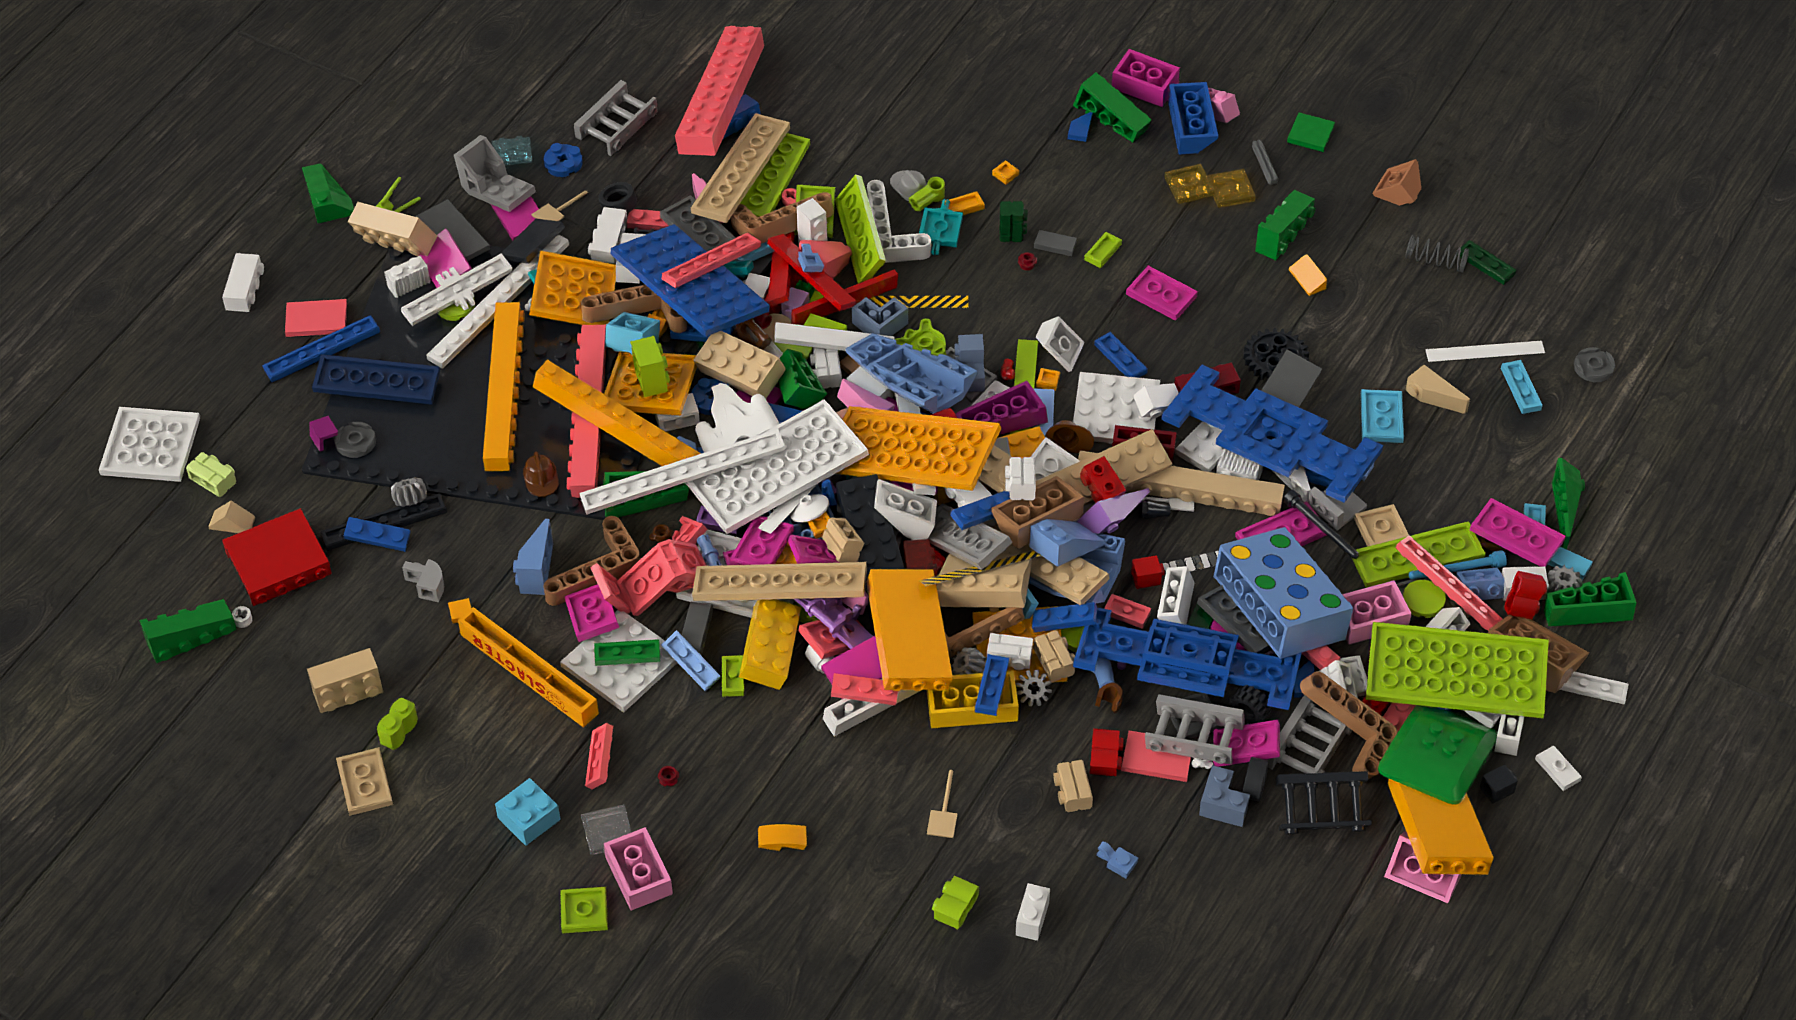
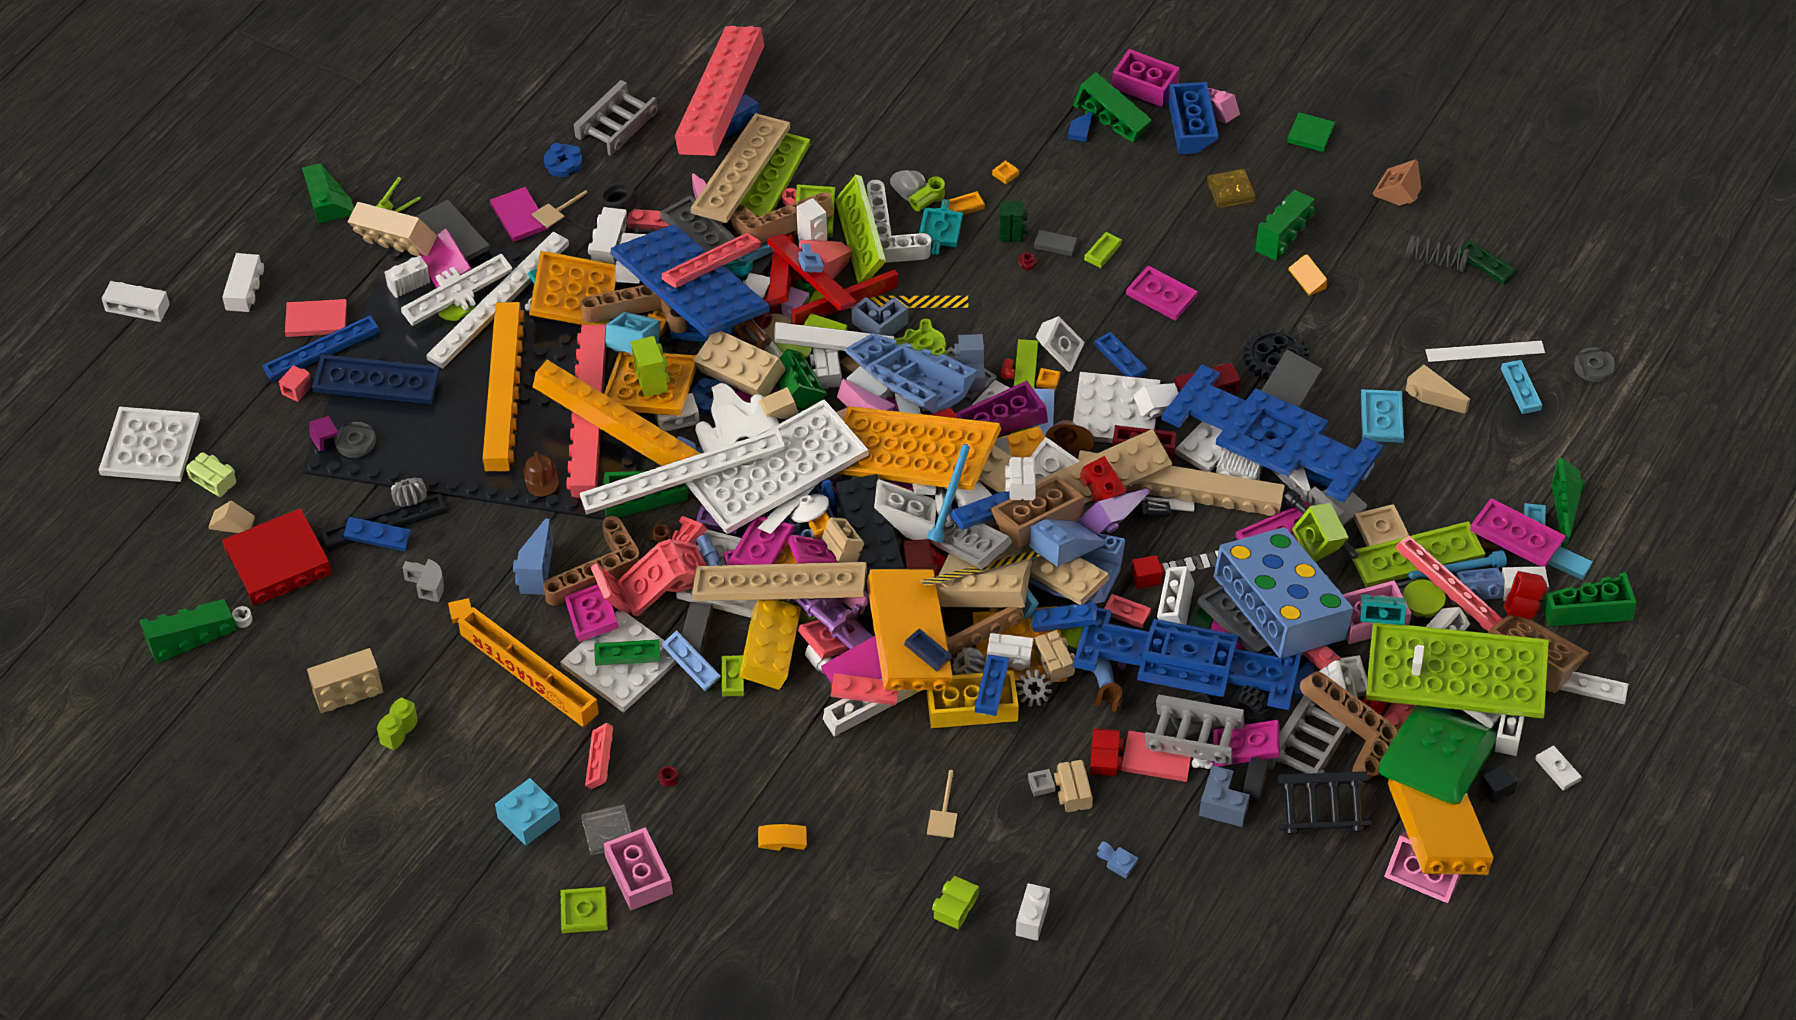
tan tile [336,747,393,816] -> none
light grey bracket [454,135,536,212] -> none
clear light blue plate [492,136,532,165] -> none
black tile [500,218,565,264] -> none
clear yellow plate [1164,164,1215,204] -> none
dark grey axle [1252,140,1278,185] -> none
light grey gear [1547,564,1582,593] -> none
none -> white brick [102,281,170,322]
none -> coral brick [279,365,312,402]
none -> tan slope [759,387,799,420]
none -> dark blue tile [904,628,952,671]
none -> dark azure piece [927,444,970,543]
none -> white tile [935,487,953,527]
none -> light grey plate [1028,769,1055,796]
none -> lime slope [1292,503,1349,562]
none -> teal brick [1360,594,1406,625]
none -> white tile [1411,645,1424,676]

